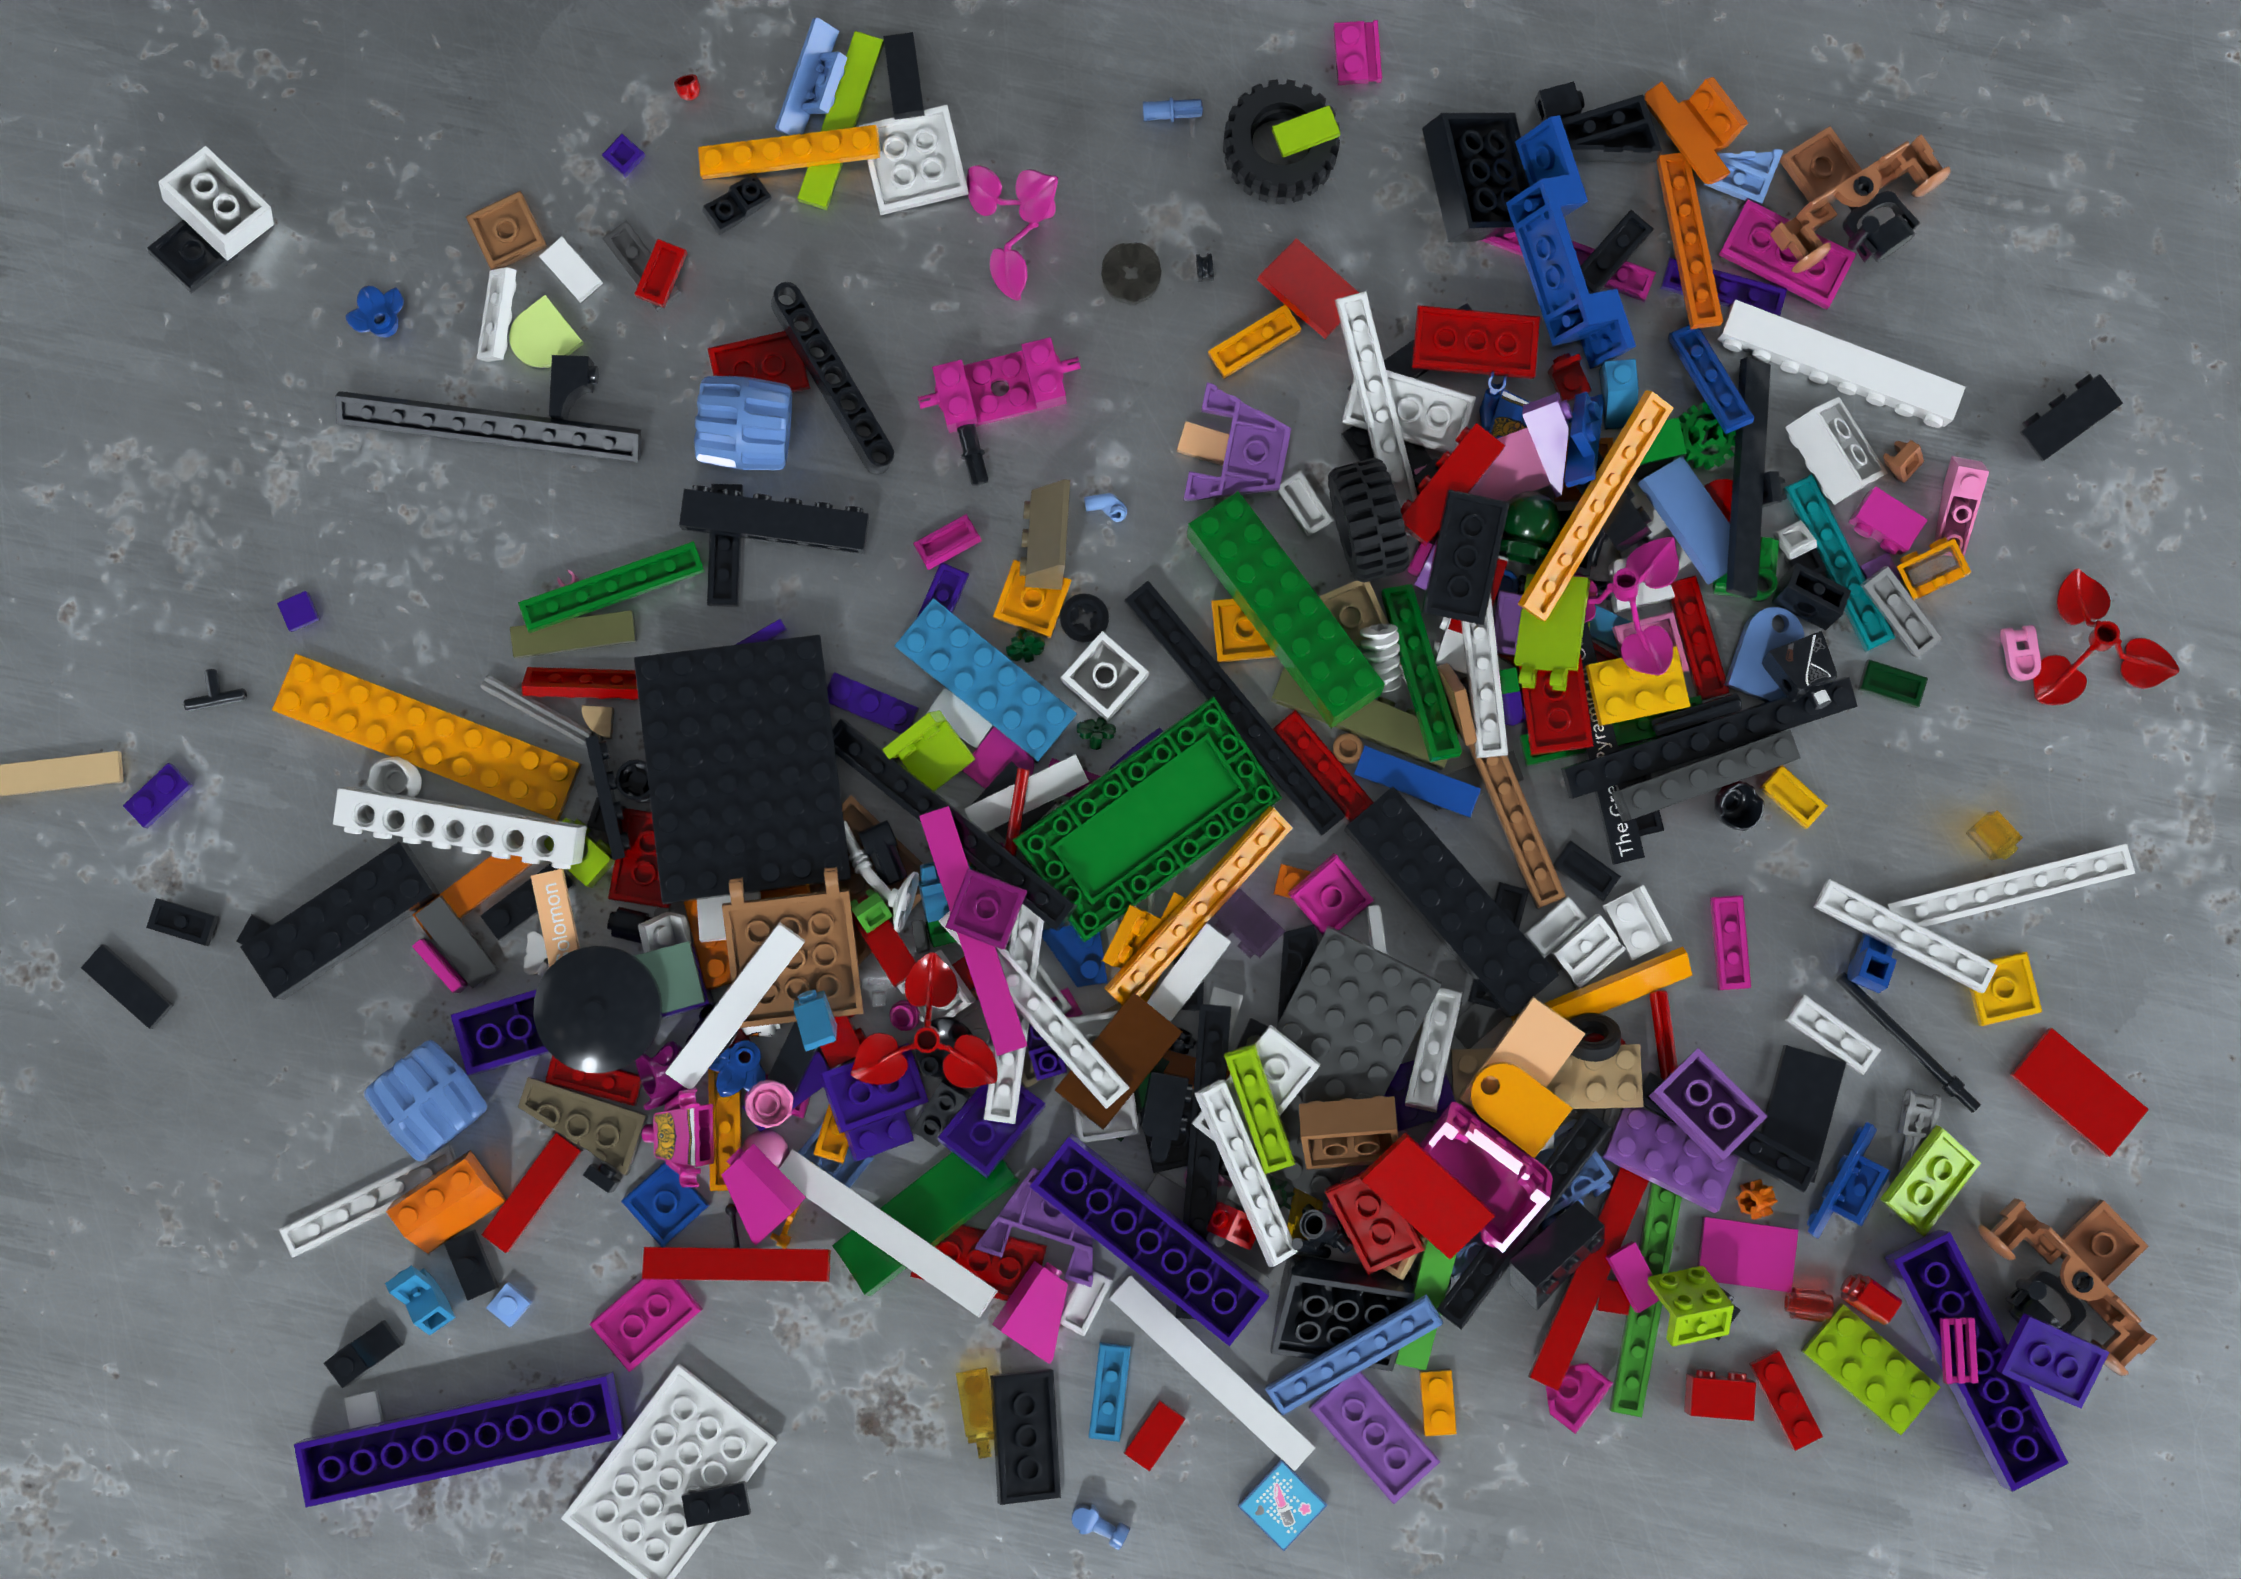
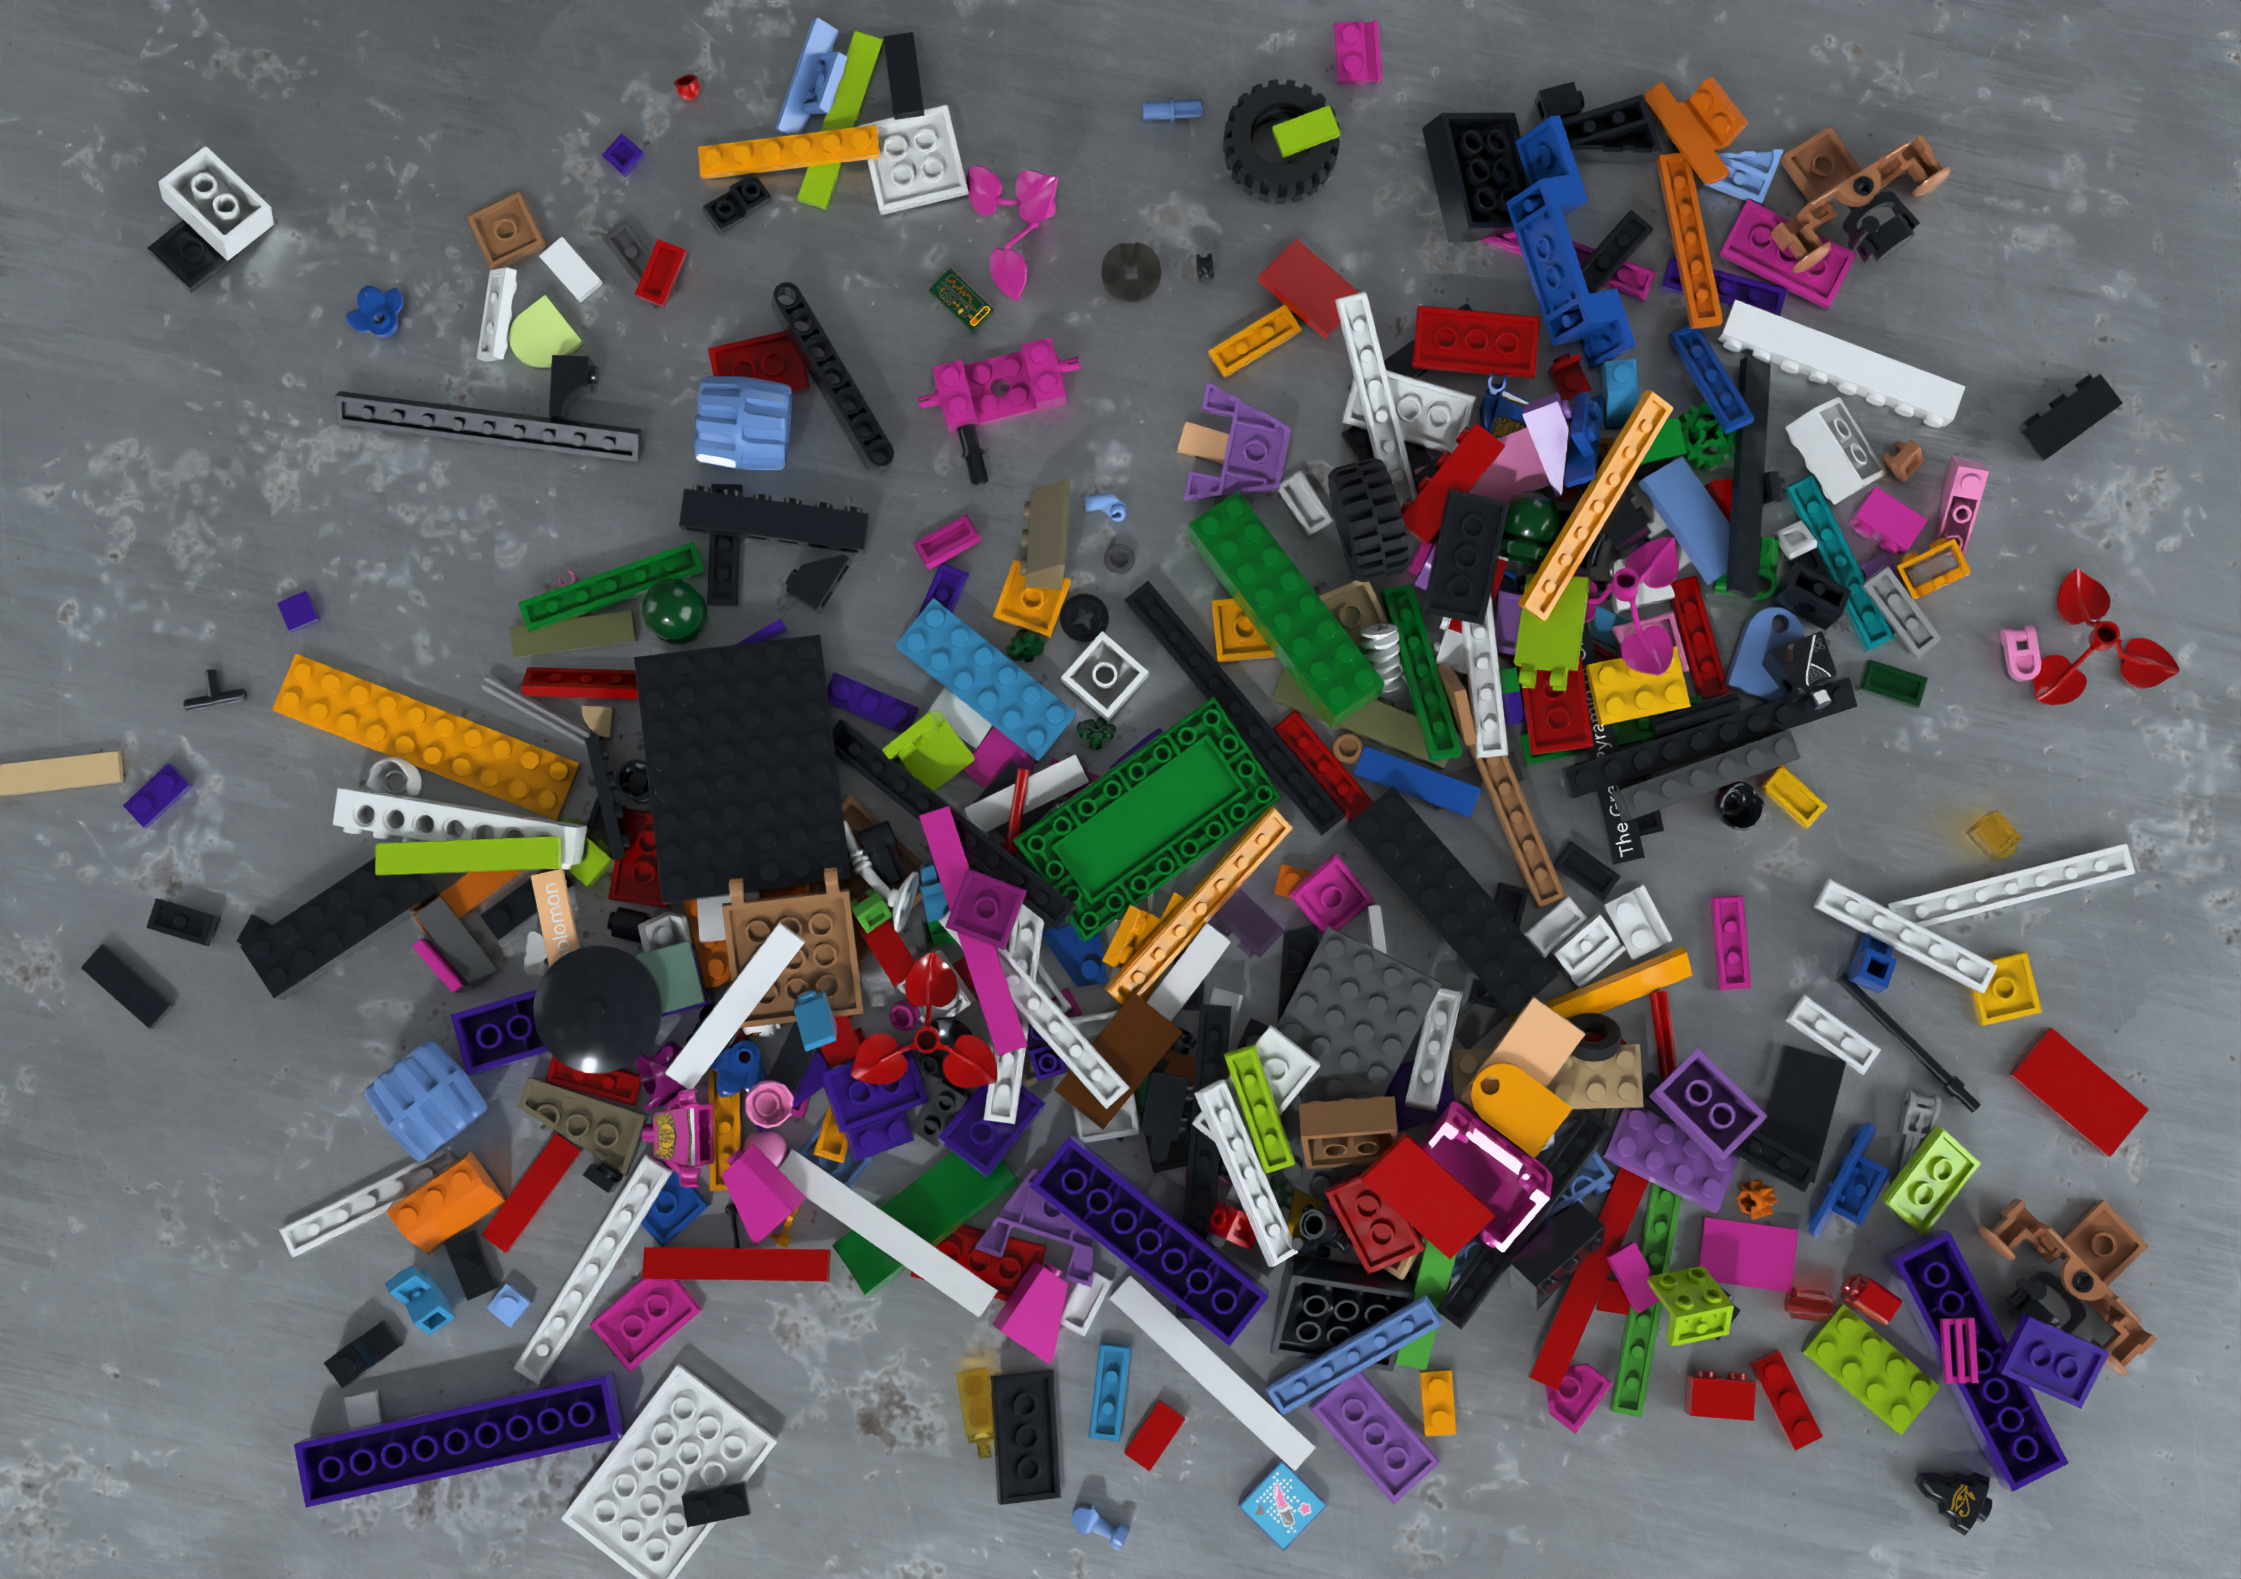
none -> lime tile [375,836,561,876]
none -> white tile [513,1154,674,1385]
none -> dark green tile [642,579,709,645]
none -> black slope [785,554,852,614]
none -> dark green tile [929,268,994,333]
none -> flat silver tile [1104,544,1135,576]
none -> black rock [1913,1472,1993,1536]

